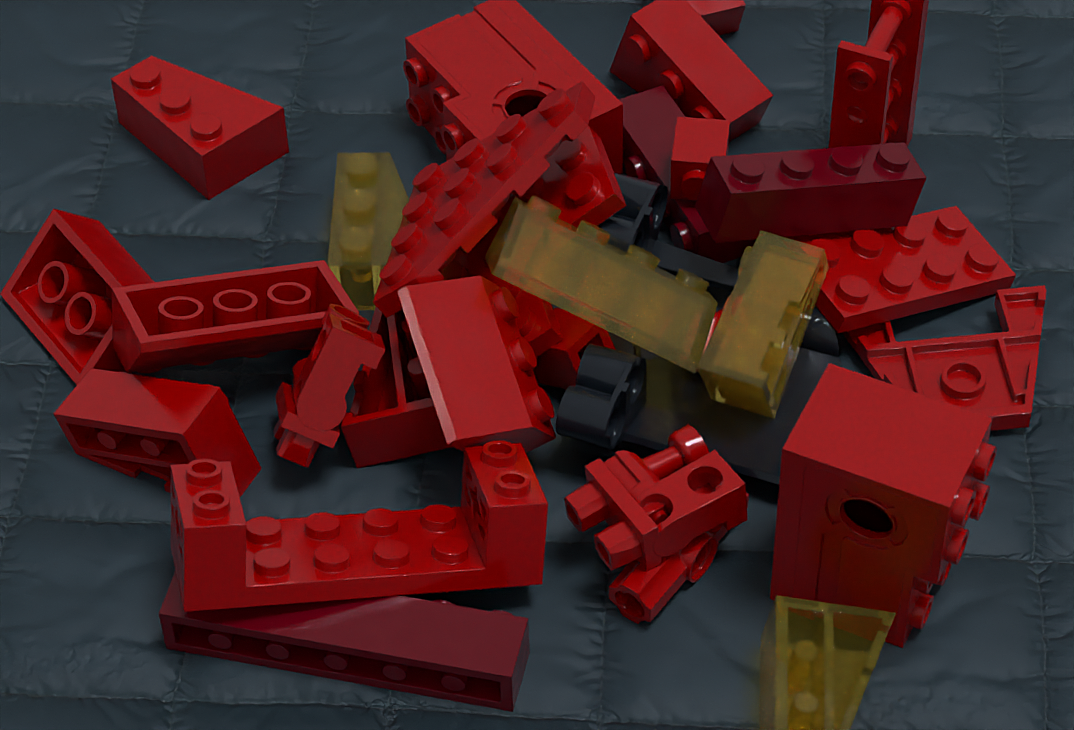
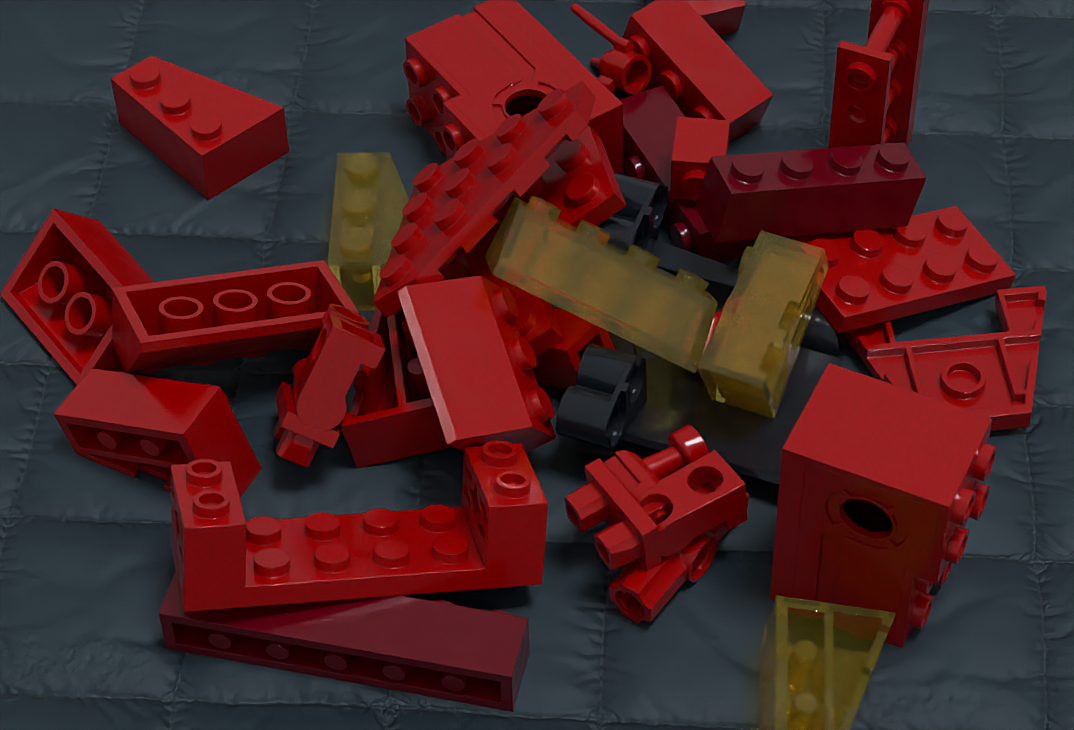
none -> red plant [570,3,652,95]

